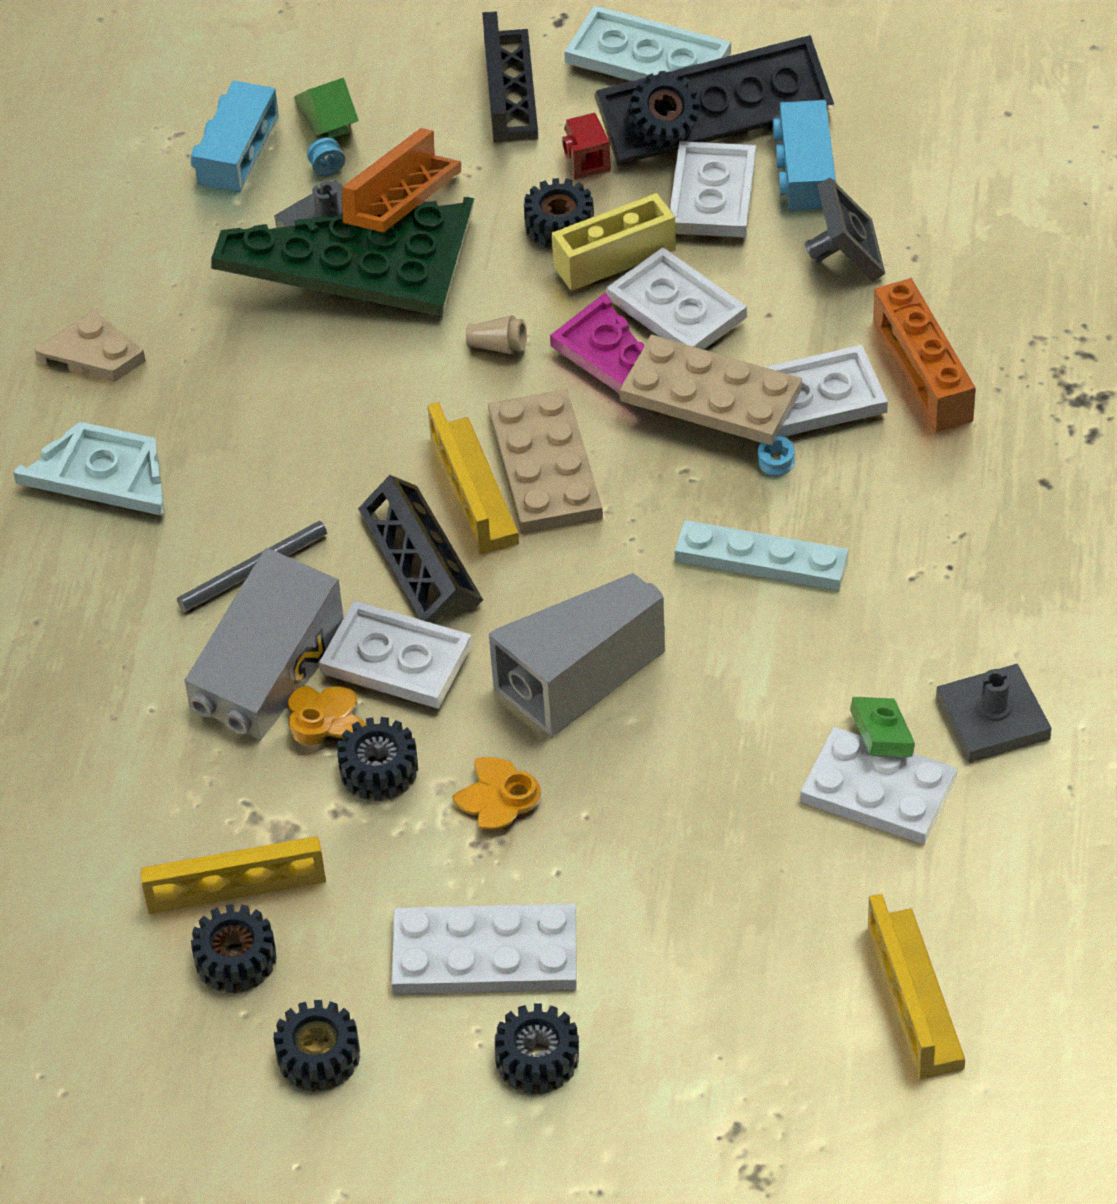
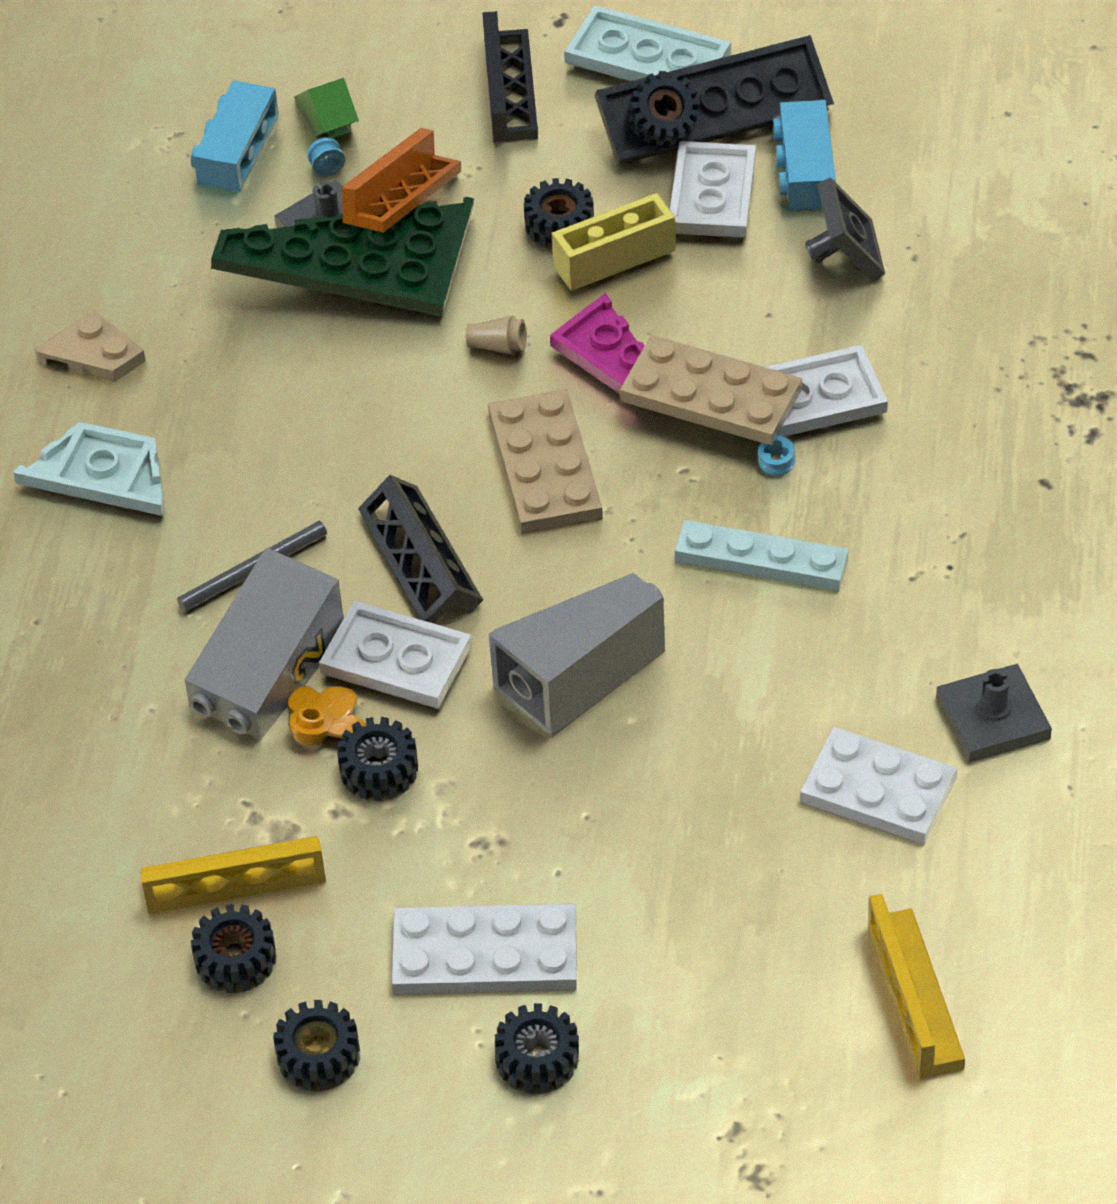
yellow fence [427,402,519,555] -> none
light orange plate [452,757,541,830] -> none
red brick [562,112,611,179] -> none
white plate [606,247,747,350] -> none
bright green plate [850,697,915,757] -> none
orange brick [873,278,976,432] -> none

